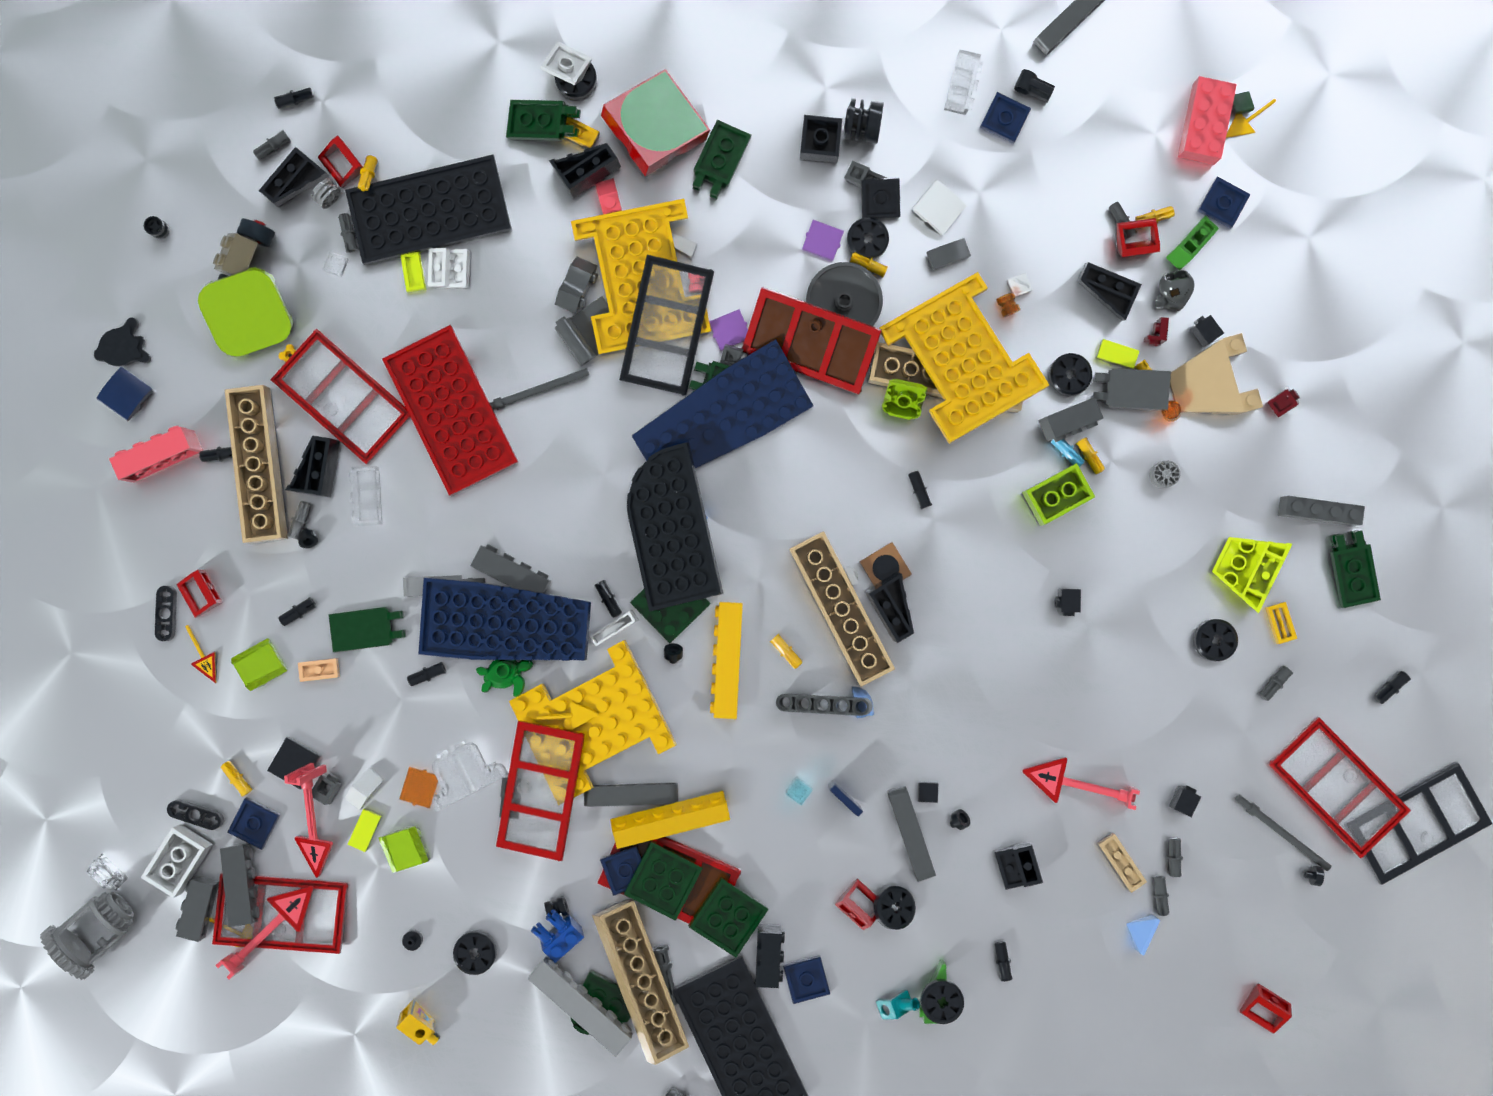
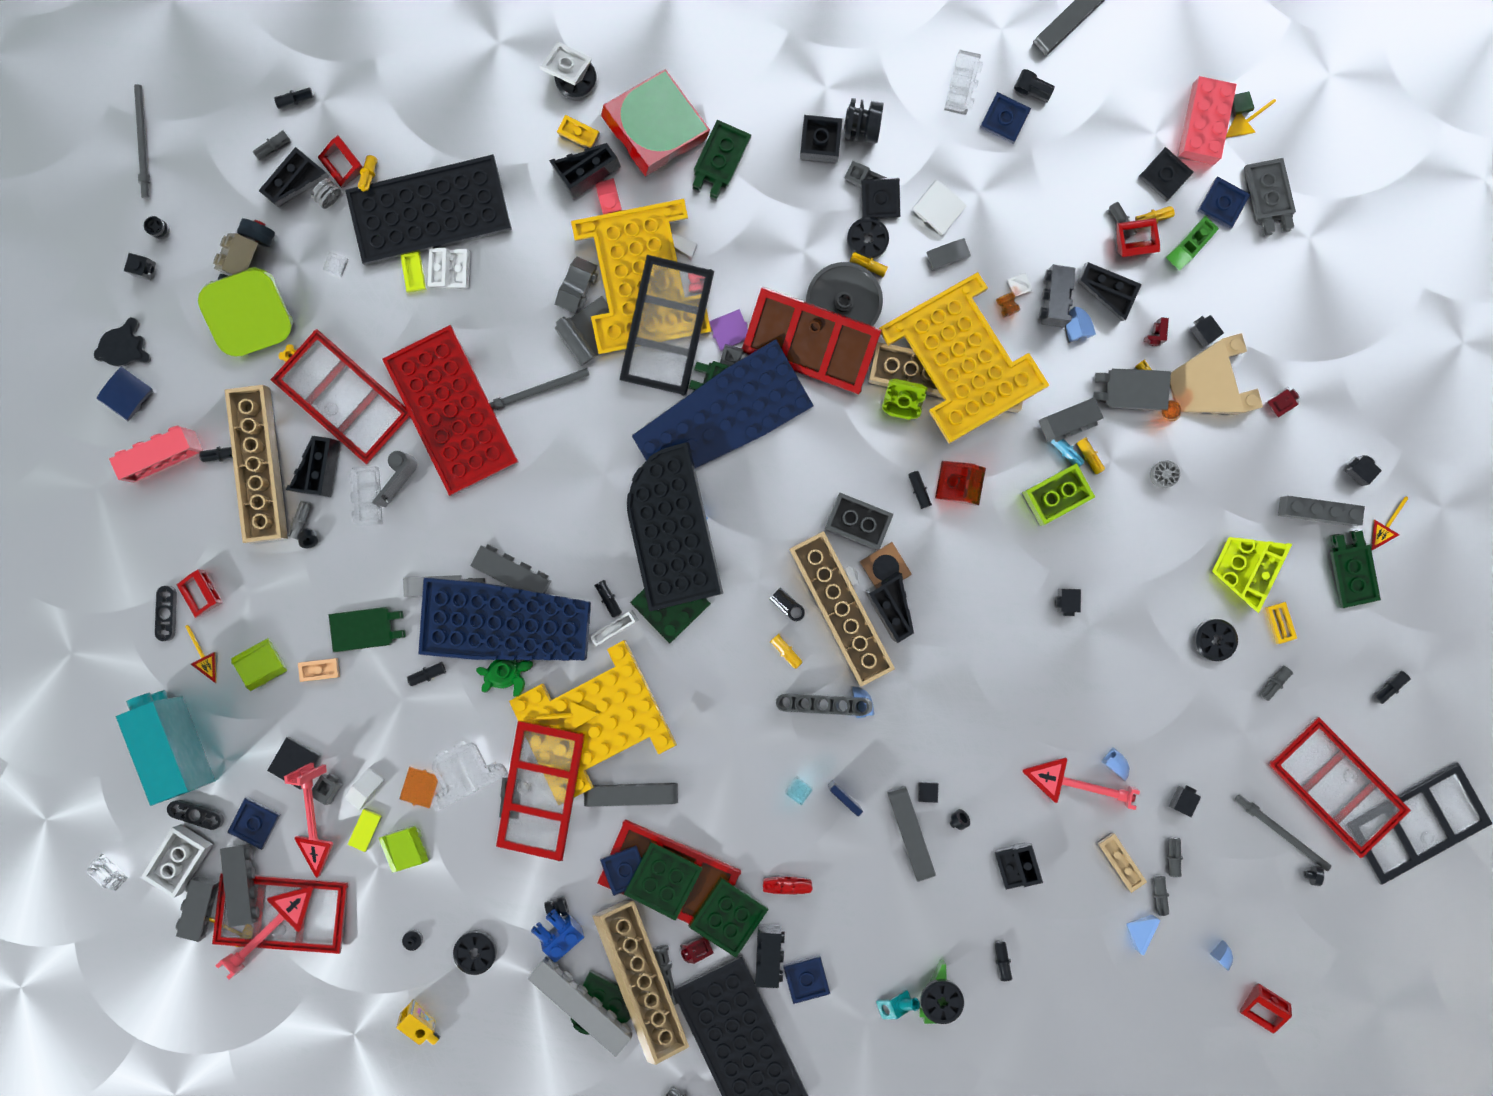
light grey piece [40,892,134,980] -> none
yellow axle [221,761,253,797] -> none
black axle [278,597,317,626] -> none
dark grey axle [338,213,358,253] -> none
dark green tile [506,100,581,141] -> none
yellow brick [610,791,730,849] -> none
black tile [664,643,683,664] -> none
yellow brick [710,602,743,719] -> none
medium lavender piece [802,220,844,261] -> none
tile [835,878,877,930] -> none
black wheel [874,886,916,930] -> none
black wheel [1049,353,1092,396] -> none
neon yellow tile [1096,339,1139,369] -> none
dark grey piece [1155,270,1195,311] -> none
none -> teal brick [115,690,216,806]
none -> black brick [124,253,156,281]
none -> dark grey bar [134,84,150,199]
none -> dark grey door [372,451,417,507]
none -> dark red bracket [680,936,714,964]
none -> red hinge [763,877,813,895]
none -> black piece [769,587,805,622]
none -> dark grey brick [825,493,894,551]
none -> clear red slope [935,461,986,505]
none -> wedge [1039,264,1076,328]
none -> light blue brick [1066,307,1096,342]
none -> light blue brick [1101,747,1130,781]
none -> black tile [1139,147,1193,201]
none -> light blue brick [1210,940,1233,971]
none -> dark grey tile [1244,158,1296,236]
none -> black brick [1345,455,1382,486]
none -> piece [1371,496,1408,550]

